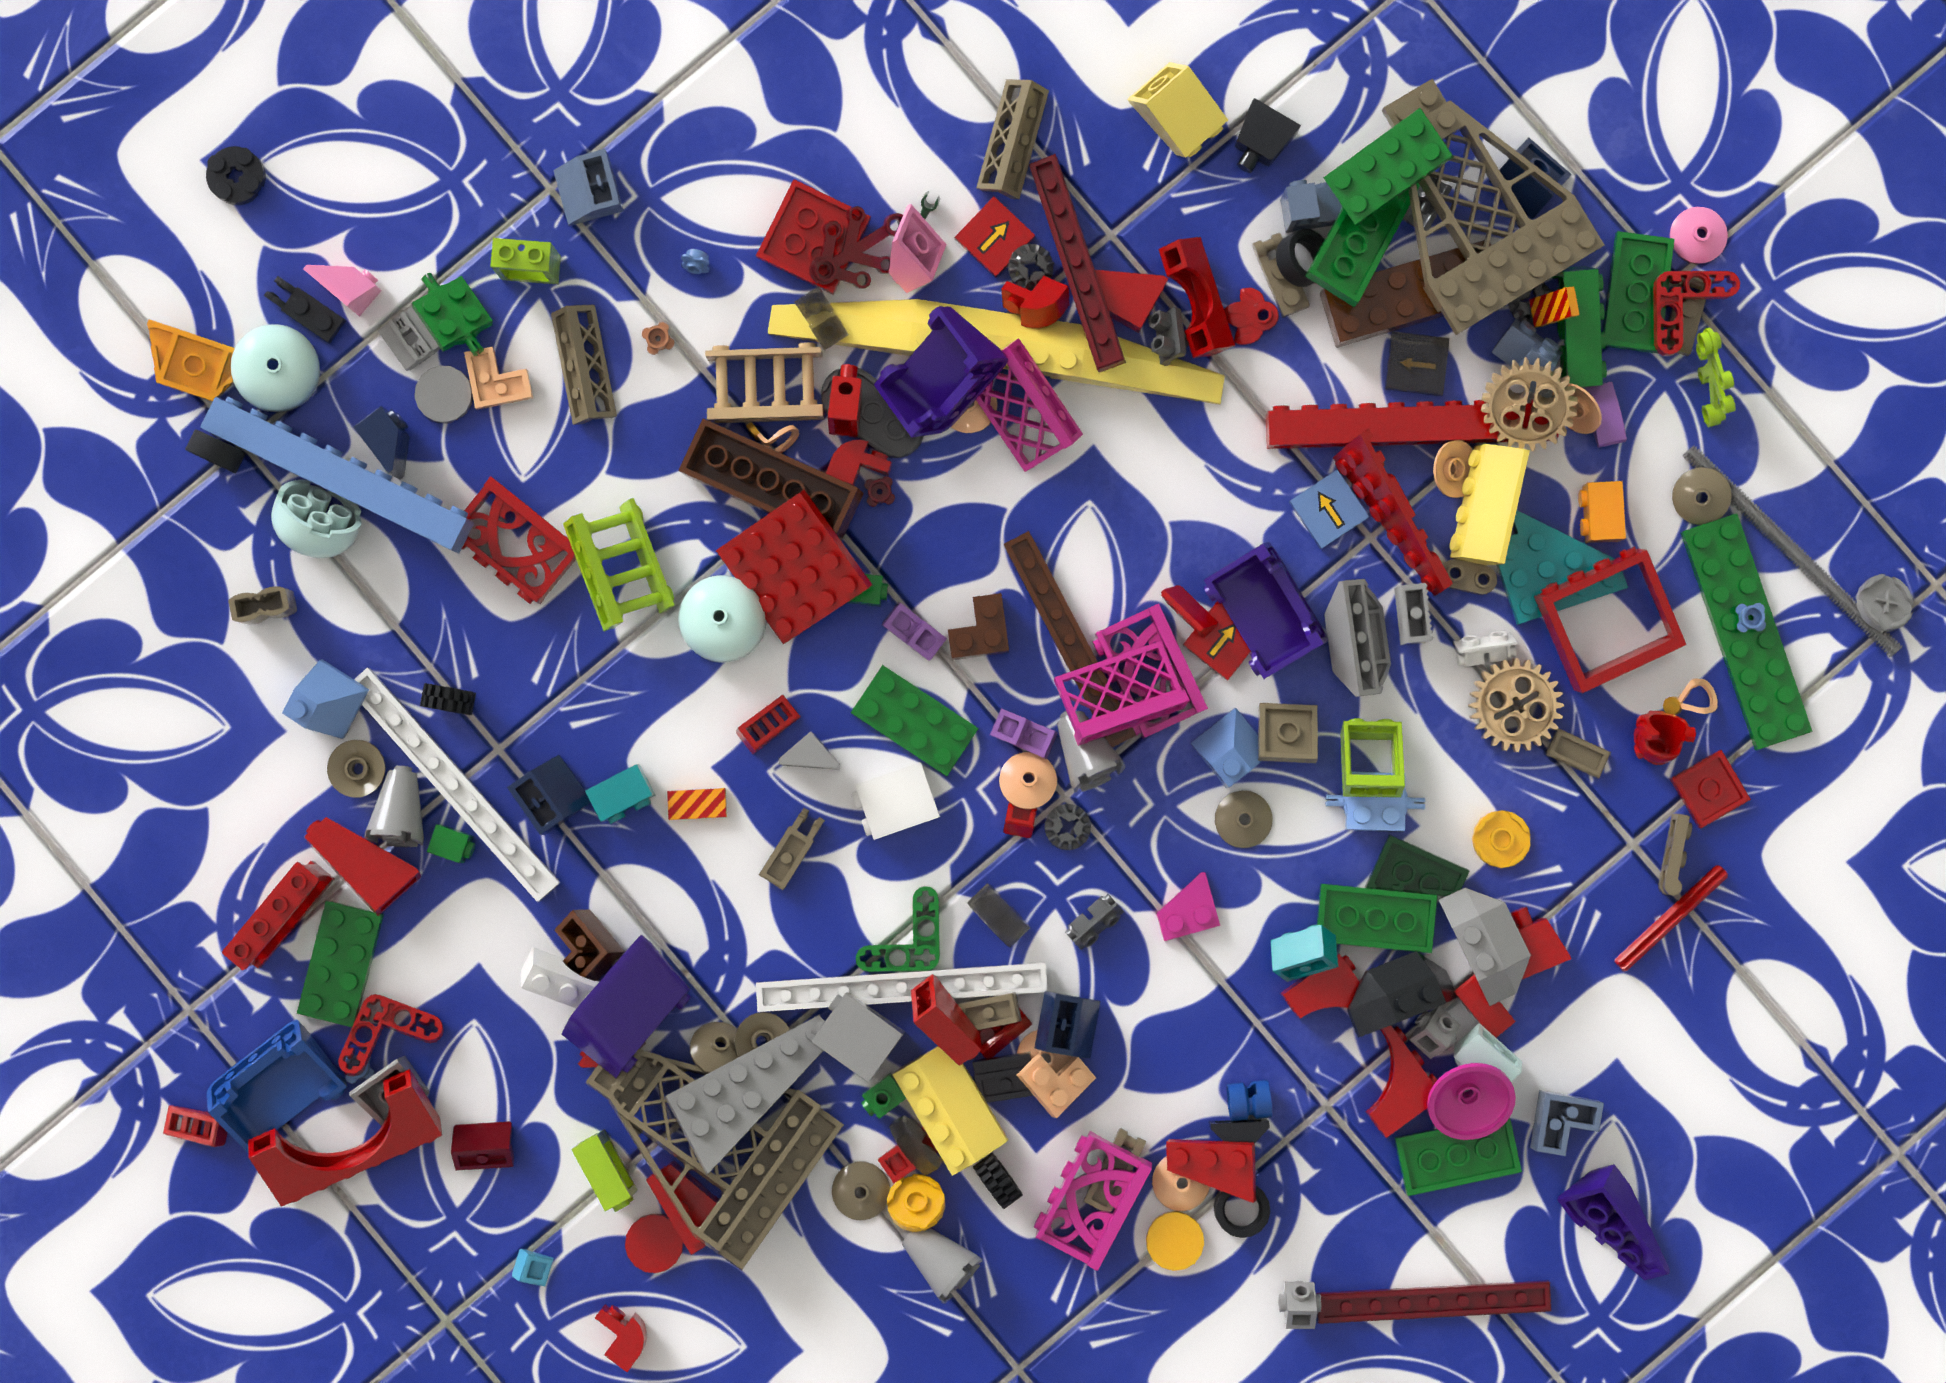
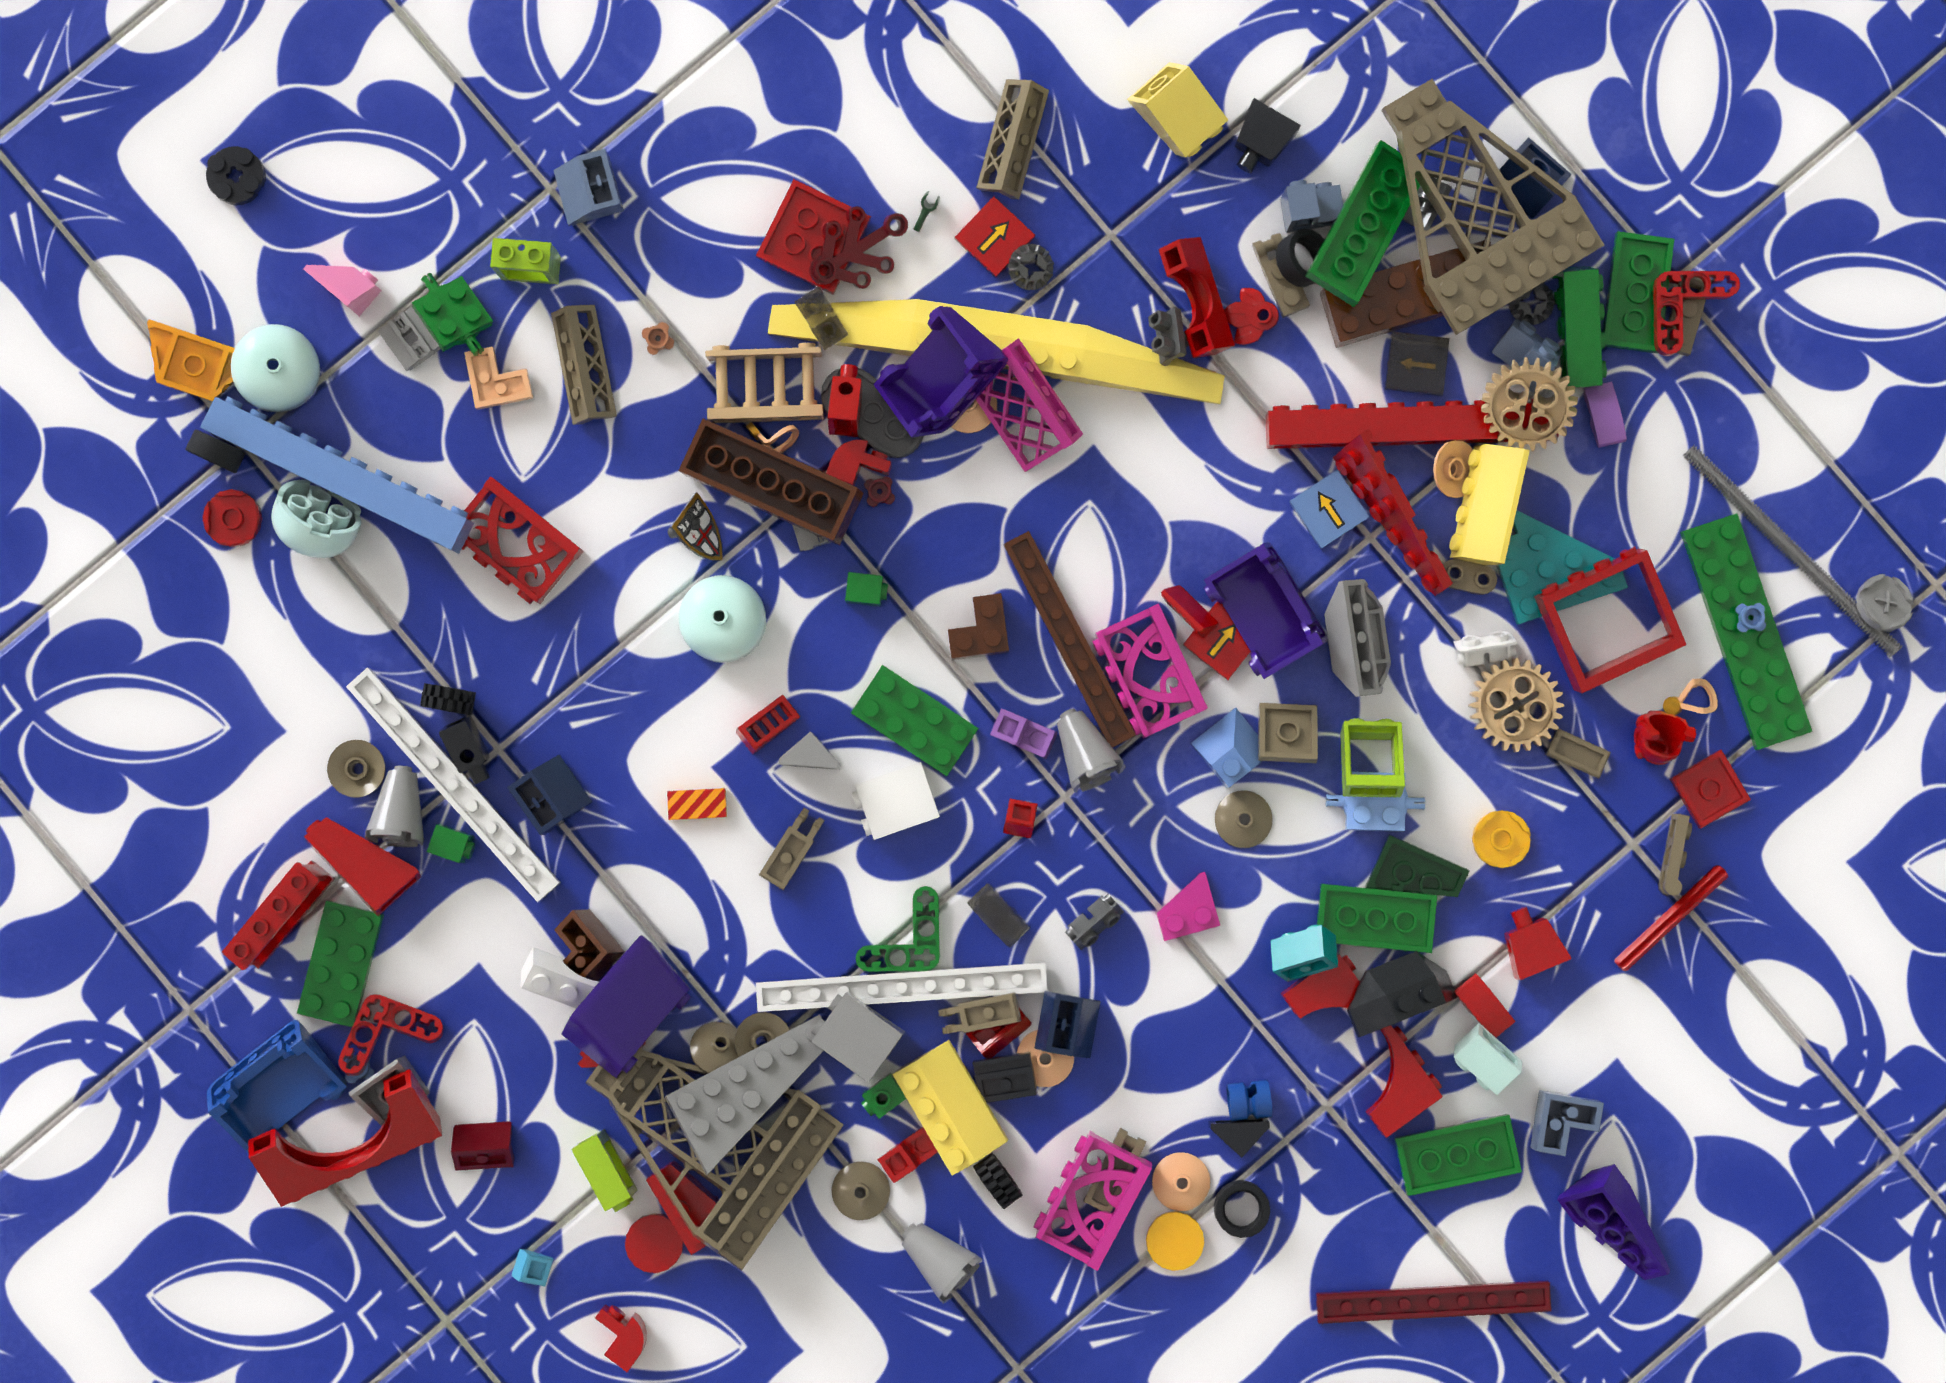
red slope [163,1105,228,1147] -> none
dark tan brick [228,586,297,625] -> none
black hinge [264,276,346,344] -> none
medium blue slope [282,659,369,739] -> none
dark blue slope [353,406,410,480] -> none
light grey tile [415,365,473,424] -> none
lime fence [563,498,674,631] -> none
teal brick [585,764,656,824] -> none
medium blue plate [681,249,710,274] -> none
red plate [716,490,872,644] -> none
medium lavender slope [881,602,947,661] -> none
yellow tile [887,1174,945,1232] -> none
bright pink slope [889,204,947,293] -> none
clear smoke slope [889,1115,943,1176] -> none
red slope [911,974,982,1066] -> none
light nougat dish [999,752,1057,809] -> none
red brick [1001,276,1070,328] -> none
light nougat plate [1017,1055,1096,1118] -> none
dark red tile [1029,154,1126,373] -> none
dark grey gear [1045,804,1091,850] -> none
dark pink fence [1054,641,1190,746] -> none
red slope [1095,270,1169,333] -> none
red wing [1166,1139,1256,1203] -> none
light grey brick [1278,1281,1321,1329] -> none
green plate [1323,108,1454,226] -> none
light grey brick [1394,583,1434,645] -> none
light grey brick [1409,1006,1461,1059] -> none
dark pink dish [1427,1063,1516,1140] -> none
light grey wedge [1439,888,1531,1006] -> none
tile [1529,286,1579,328] -> none
light nougat dish [1552,383,1602,434] -> none
light orange brick [1578,481,1626,543] -> none
bright pink dish [1670,207,1728,264] -> none
dark tan dish [1672,467,1732,525] -> none
lime plant [1696,327,1736,427] -> none
none -> red tile [202,489,262,547]
none -> black torso [439,715,490,785]
none -> shield [668,492,723,561]

